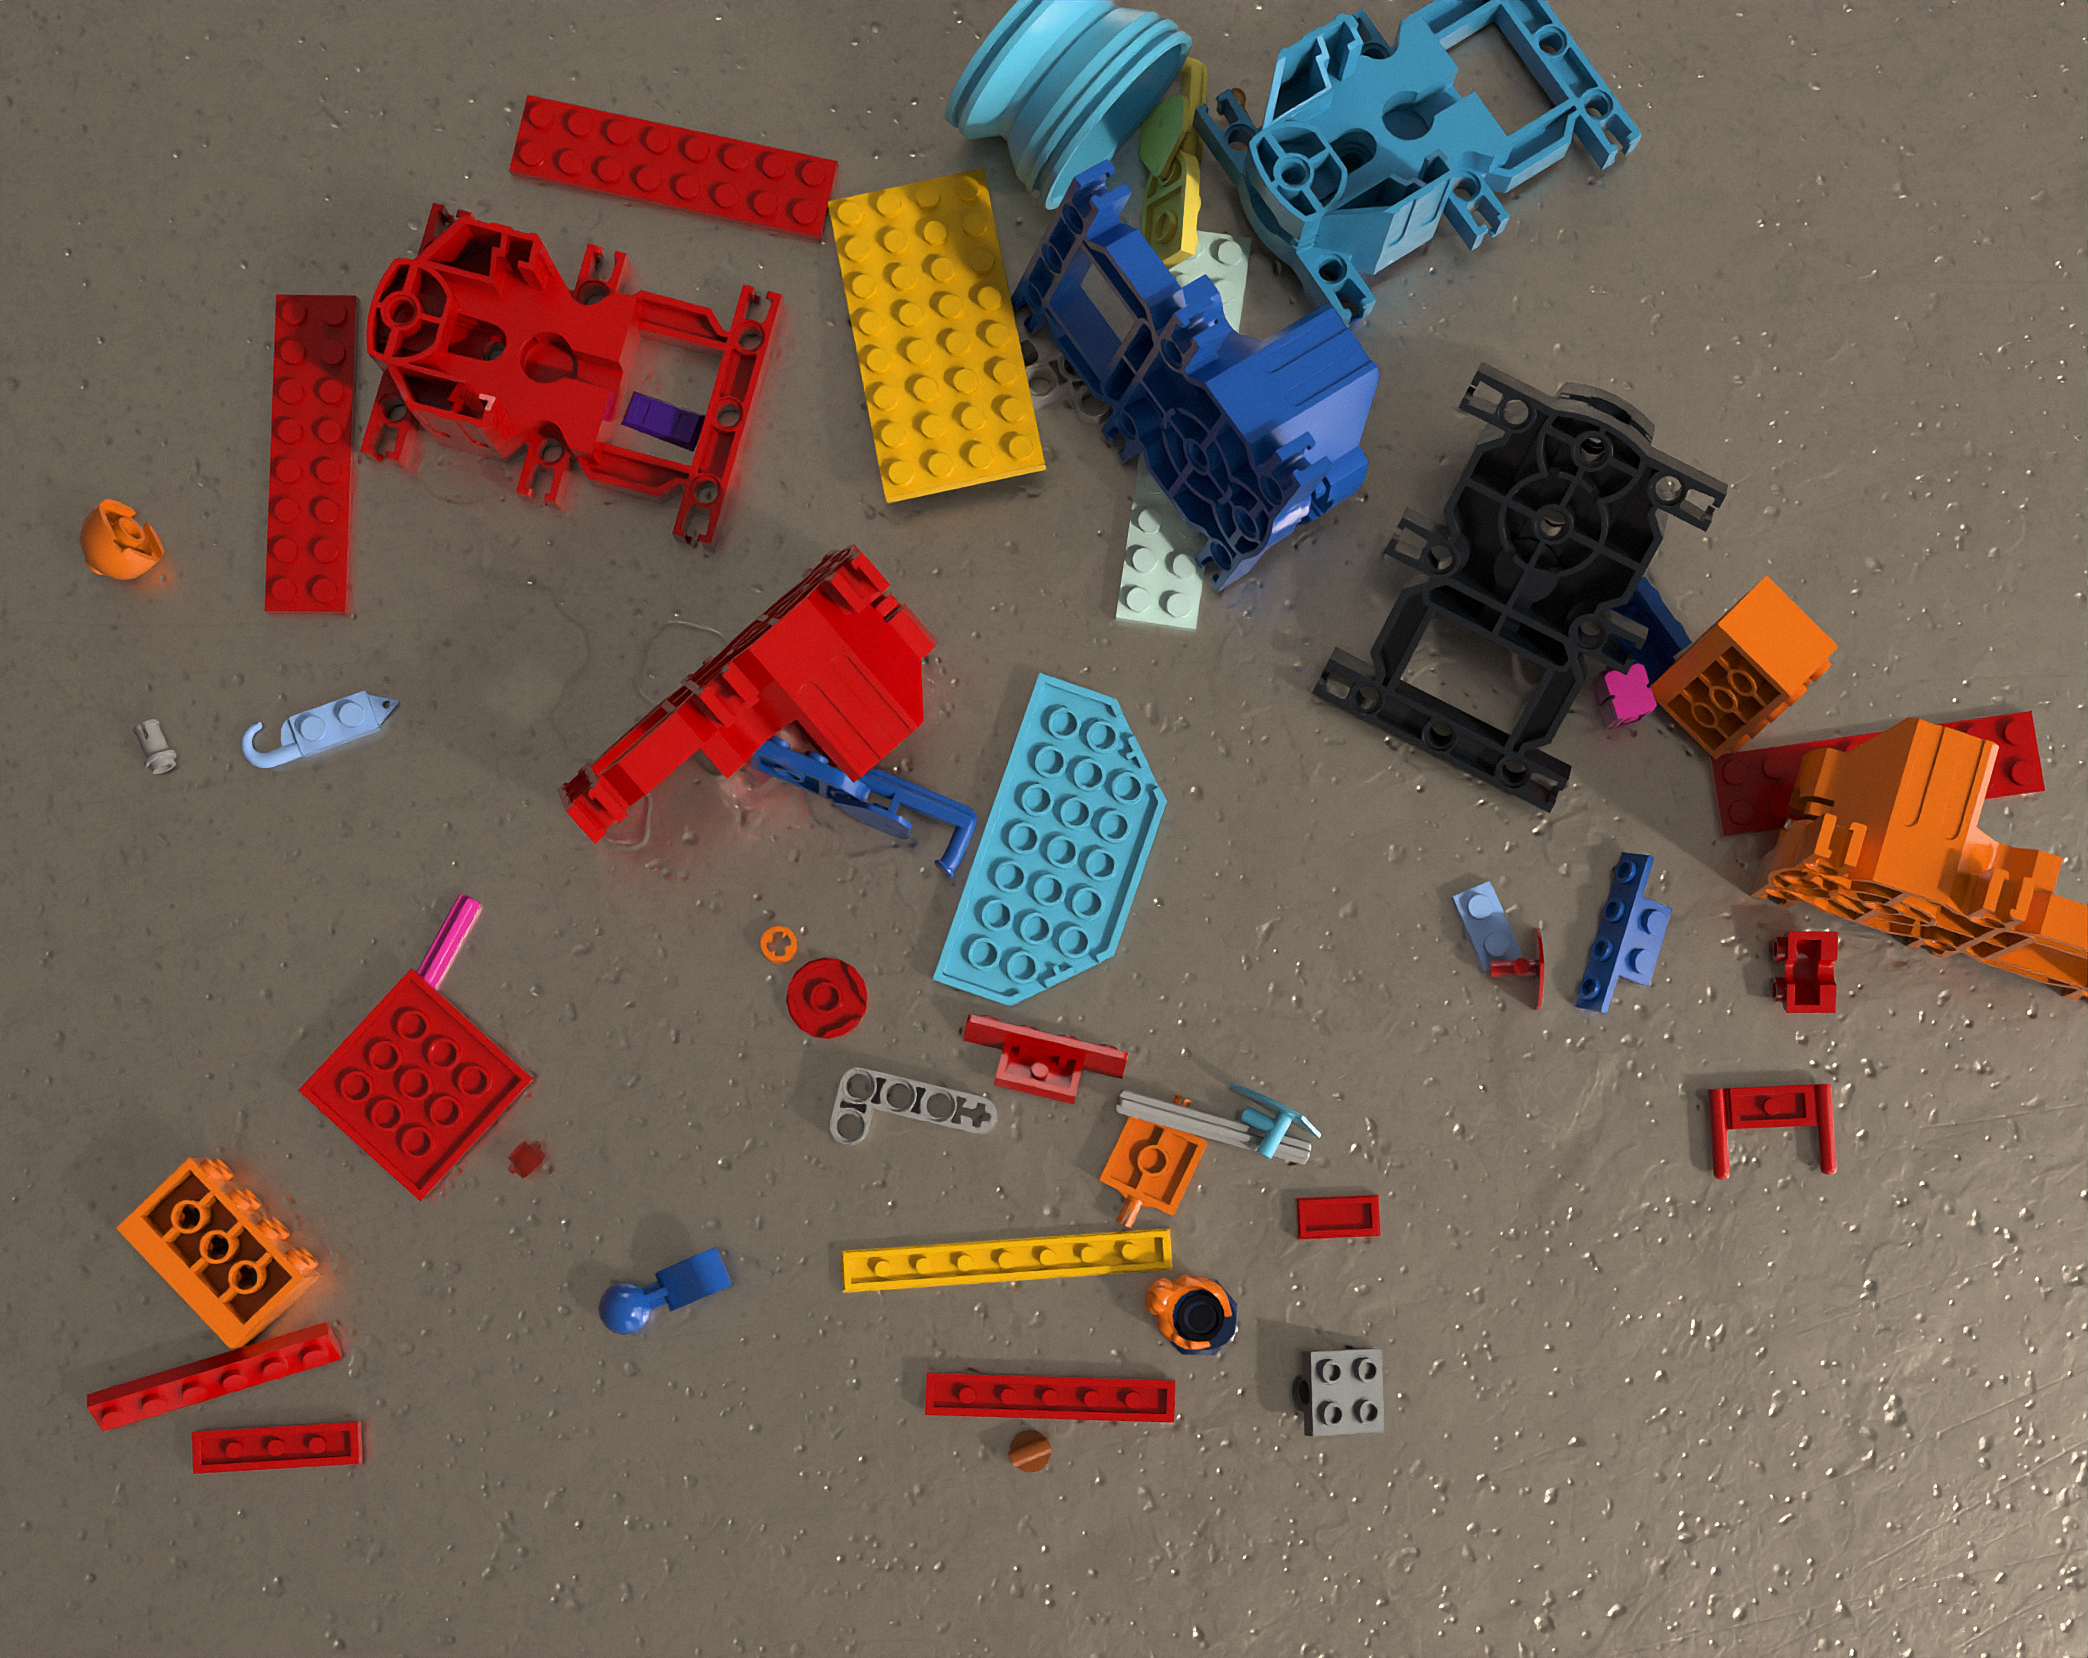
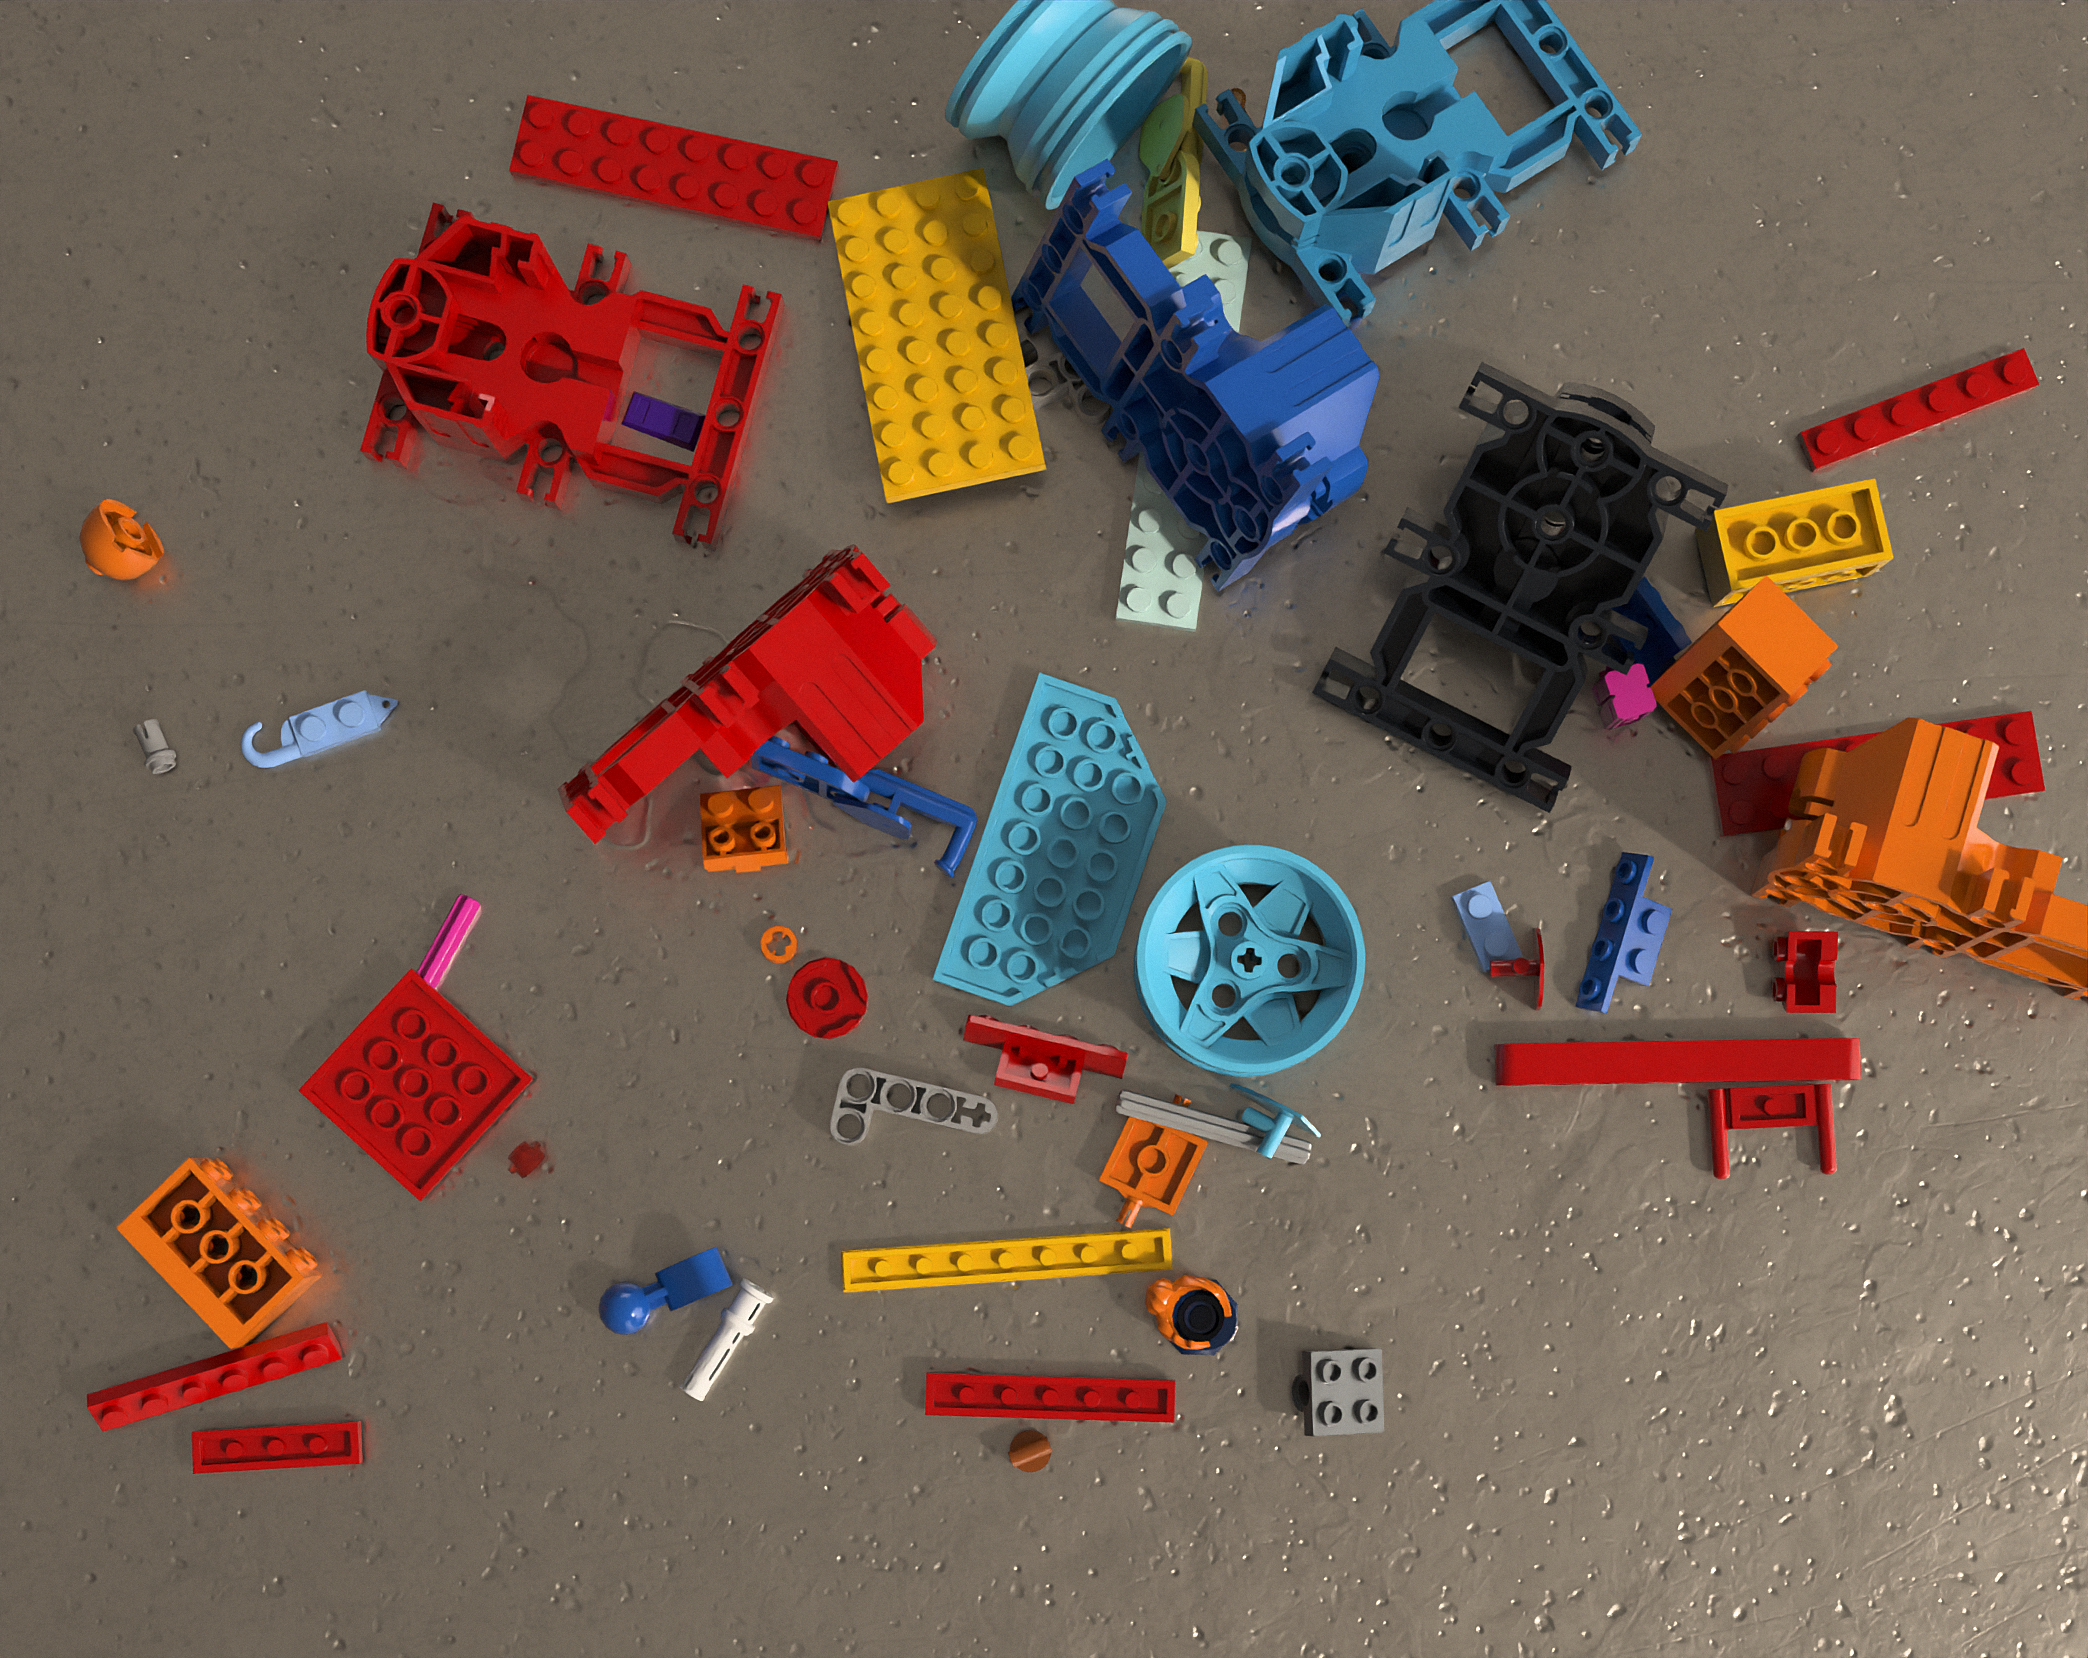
red plate [264,294,359,615] -> none
red tile [1295,1195,1381,1240] -> none
none -> white pin [680,1278,774,1401]
none -> orange plate [700,785,789,873]
none -> medium azure wheel [1133,844,1365,1077]
none -> red beam [1494,1038,1861,1086]
none -> yellow brick [1695,478,1894,608]
none -> red plate [1797,348,2039,472]

